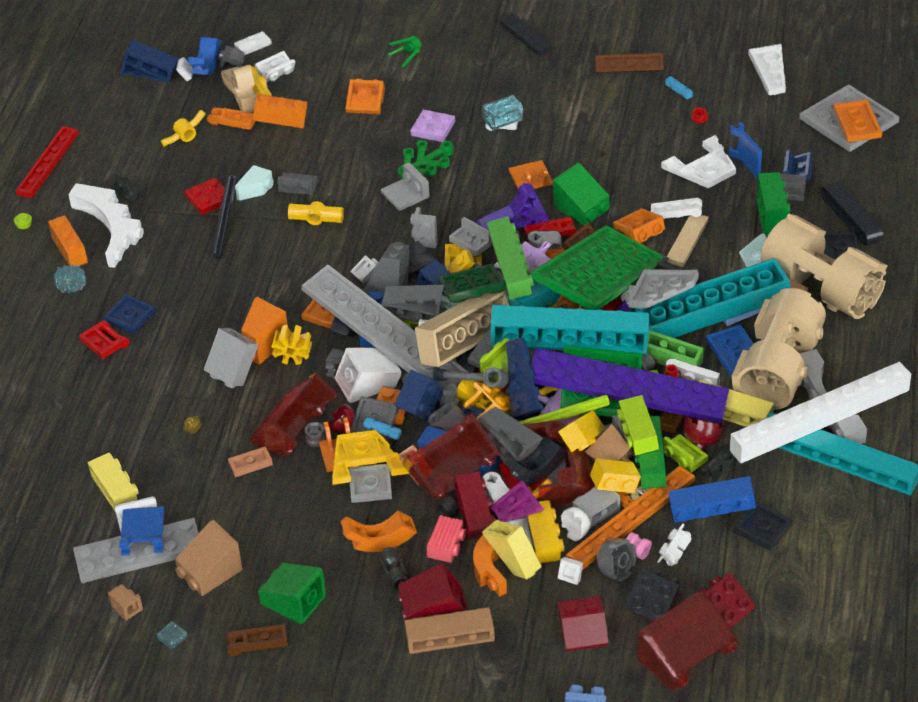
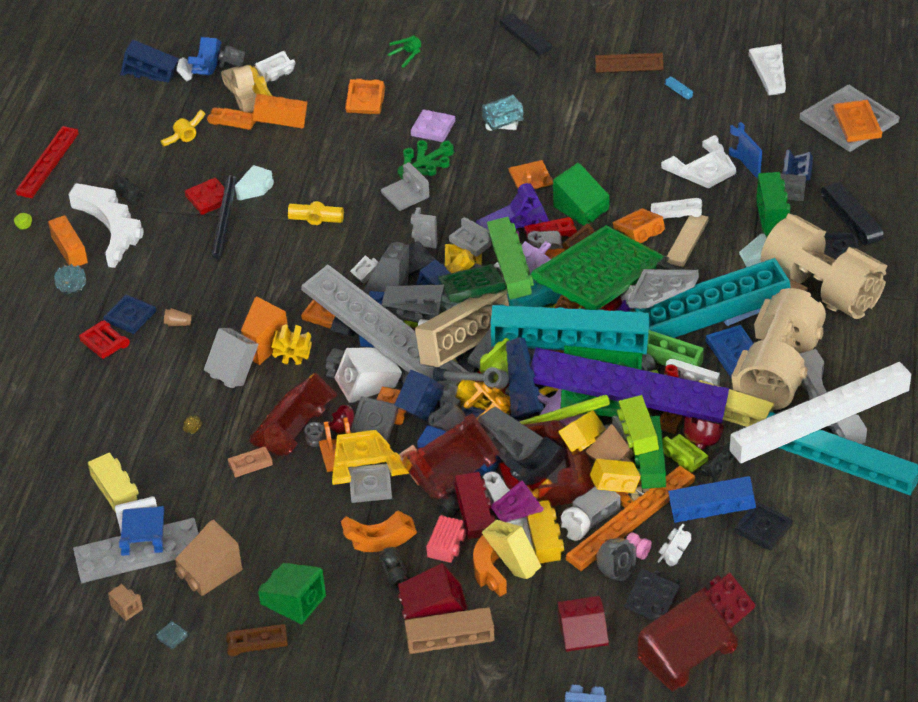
white plate [234,31,271,55] -> none
dark grey bracket [277,173,318,195] -> none
dark azure axle [363,418,402,440] -> none
white plate [558,557,583,585] -> none
red plate [691,108,708,123] -> none
none -> medium nougat cone [164,308,192,327]

